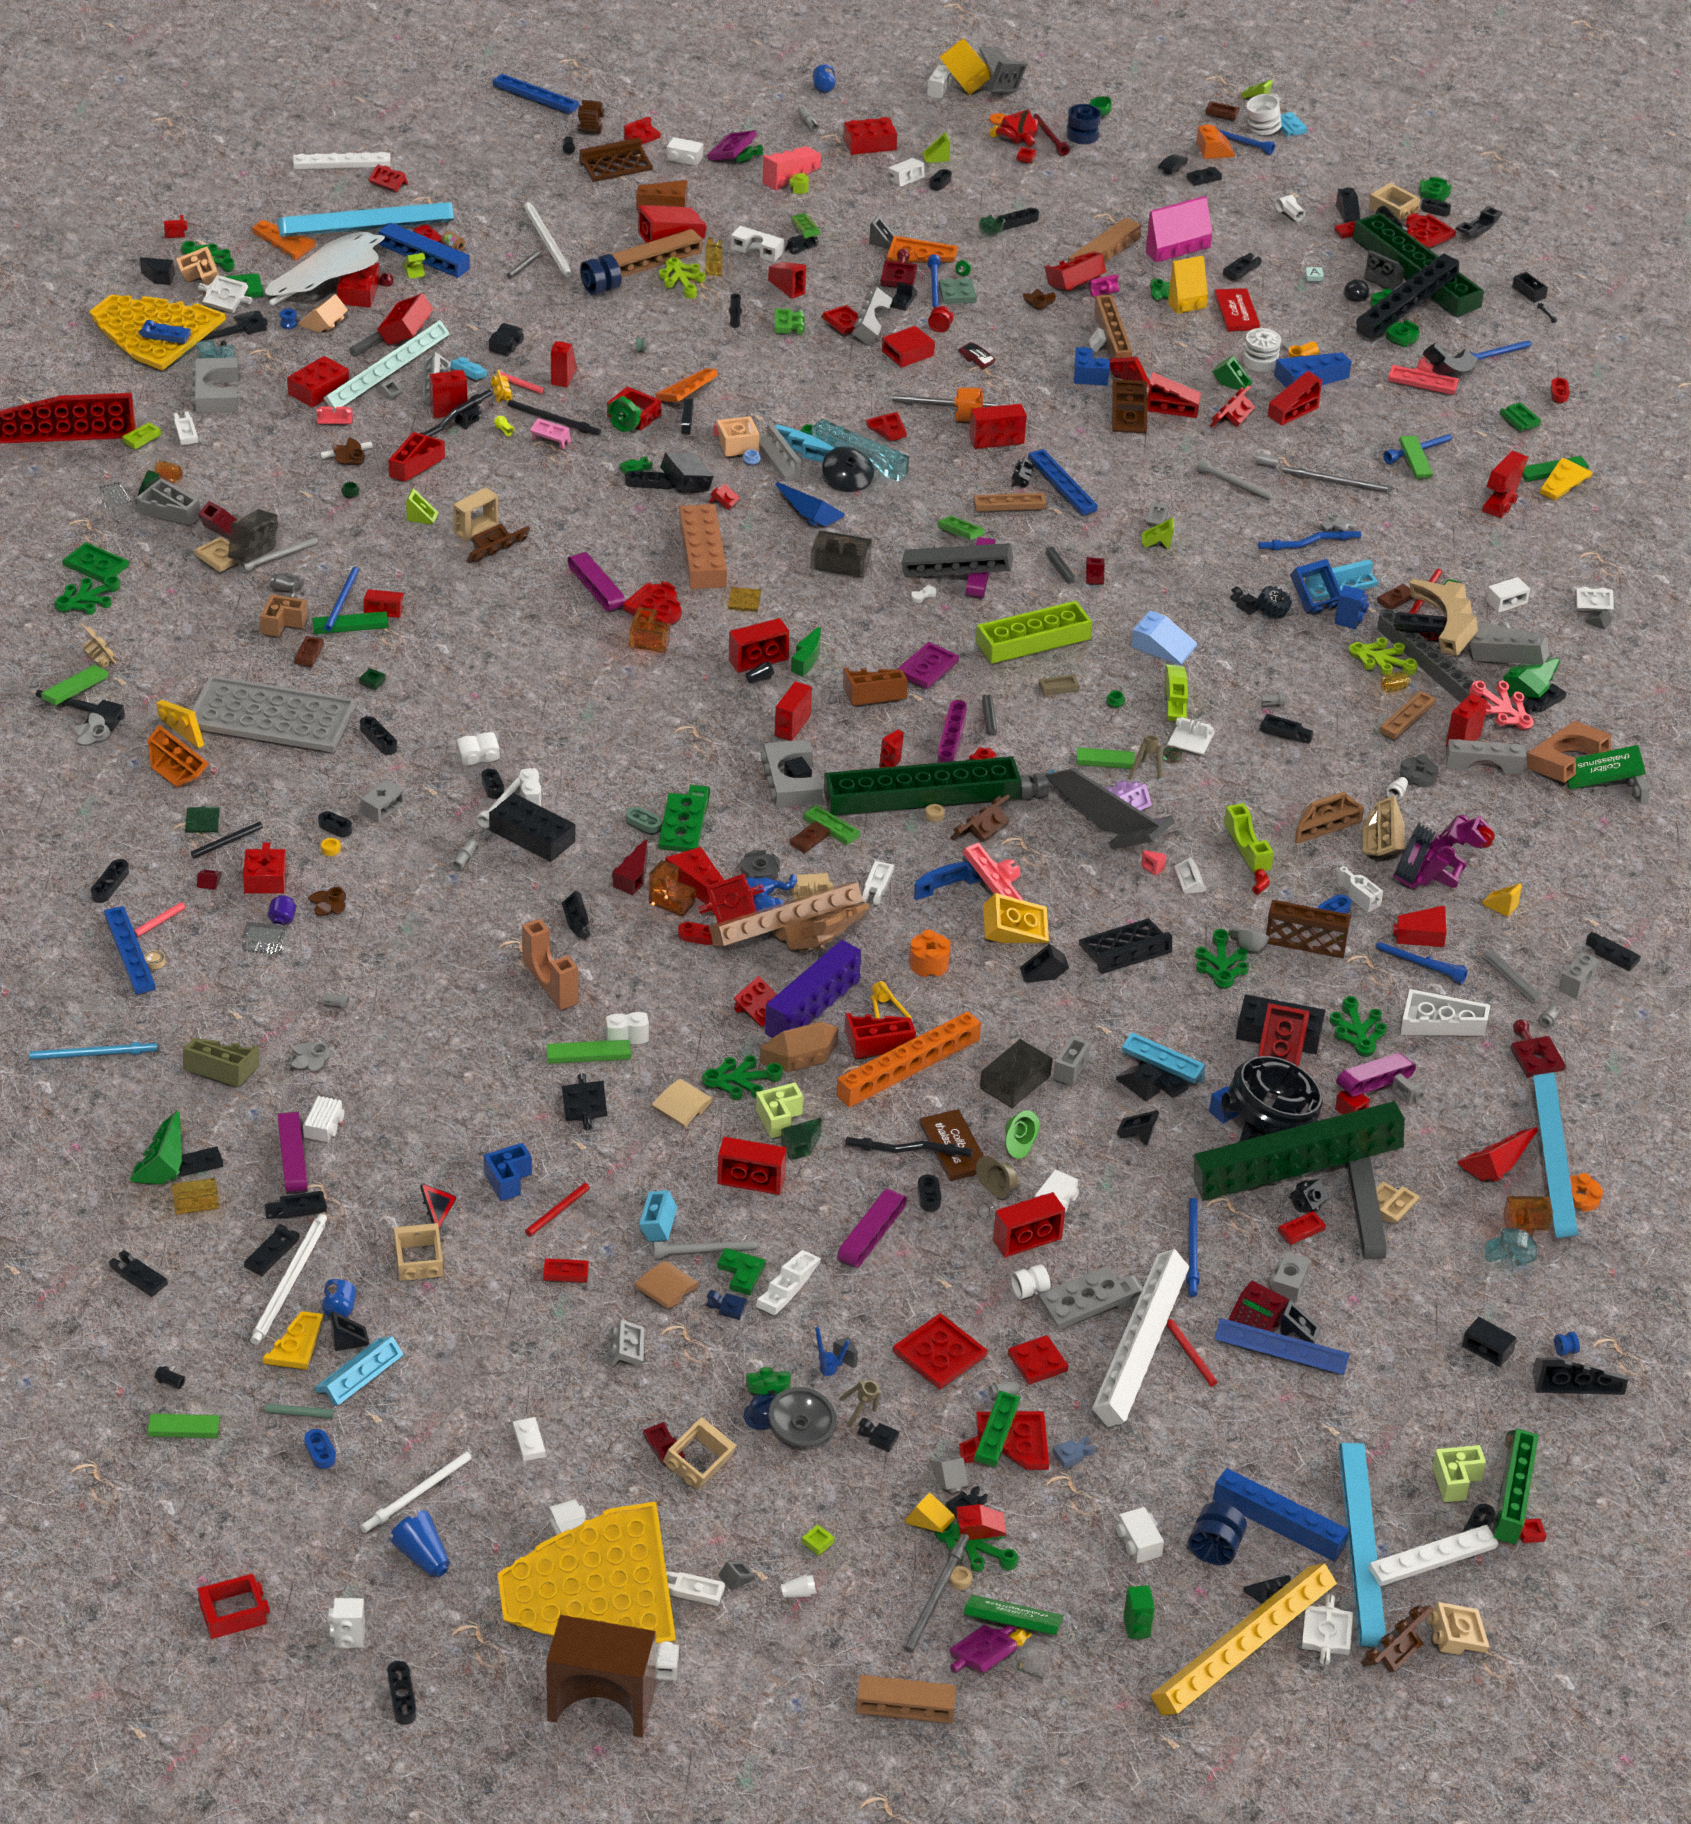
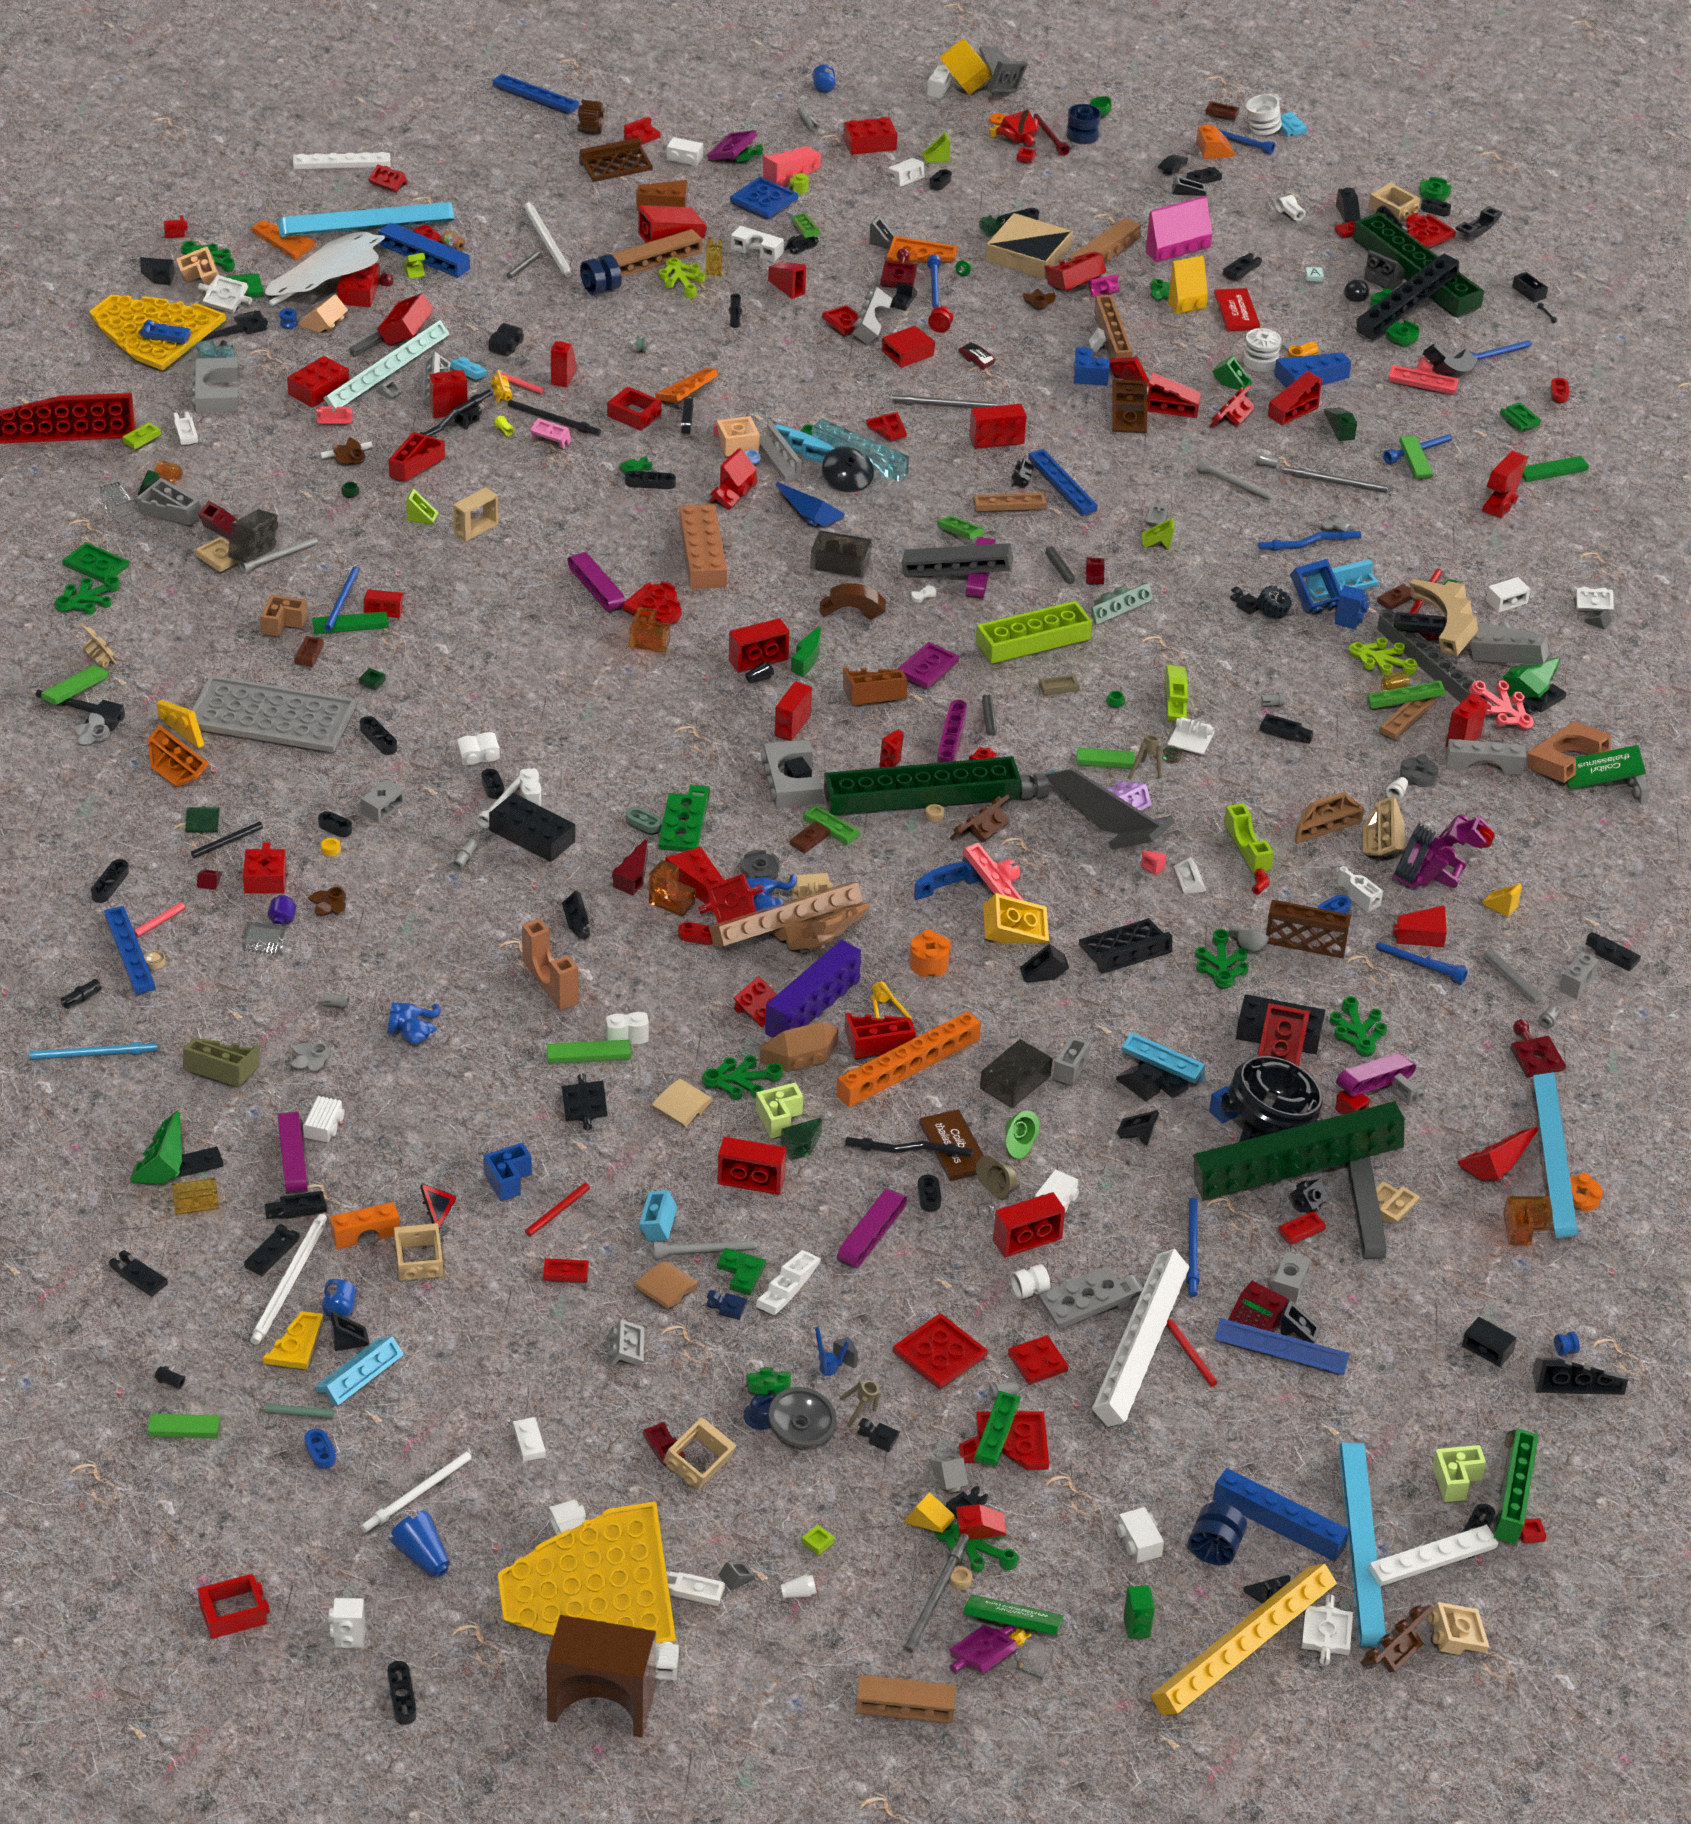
flat silver piece [270,572,304,598] -> none
reddish brown bracket [466,523,530,563] -> none
black pin [562,136,575,154] -> none
green plate [607,396,641,432] -> none
black brick [660,452,714,491] -> none
clear yellow piece [728,587,761,612] -> none
bright green plate [775,308,805,335] -> none
white hinge [862,861,894,905] -> none
sand green plate [939,278,977,304] -> none
orange brick [954,387,983,422] -> none
sand blue plate [1052,1437,1096,1469] -> none
light blue slope [1131,610,1197,666] -> none
lime slope [1241,79,1273,99] -> none
white wedge [1400,989,1491,1036] -> none
clear light blue brick [1485,1228,1538,1267] -> none
yellow wing [1539,457,1593,501] -> none
none -> black pin [61,979,102,1009]
none -> orange arch [330,1202,400,1249]
none -> blue animal [387,1002,441,1044]
none -> slope [720,448,758,501]
none -> blue plate [730,176,798,219]
none -> reddish brown arch [819,583,886,620]
none -> tan tile [985,213,1073,279]
none -> sand green bracket [1091,583,1153,624]
none -> black slope [1172,176,1207,195]
none -> dark green slope [1324,407,1357,441]
none -> bright green tile [1368,681,1445,709]

